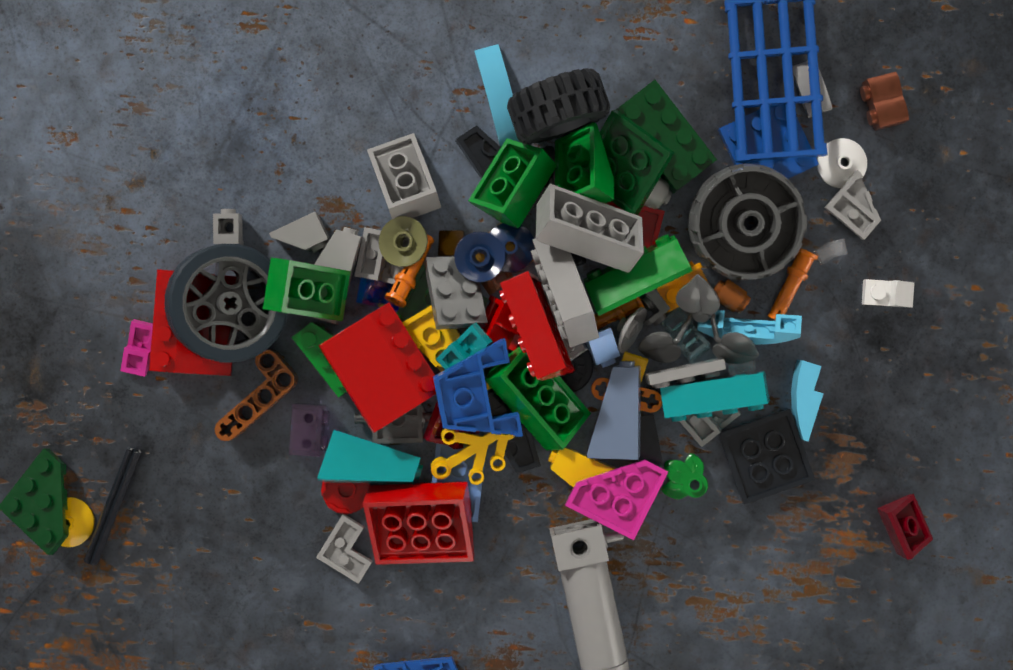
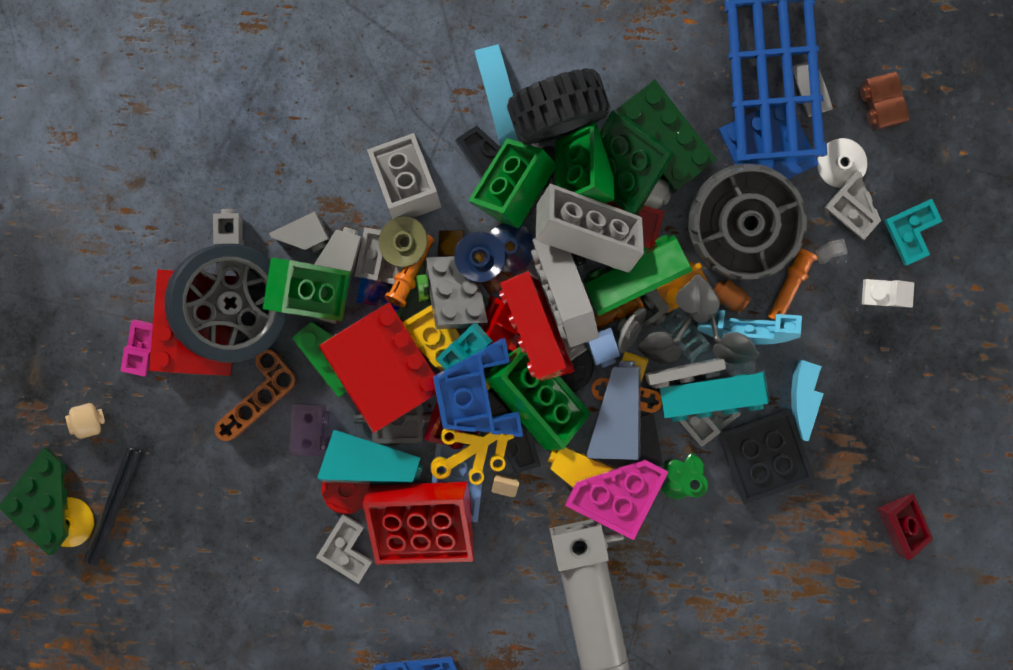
none -> tan head [65,403,105,439]
none -> bright green tile [416,274,429,302]
none -> tan slope [491,474,519,497]
none -> teal plate [884,199,943,266]

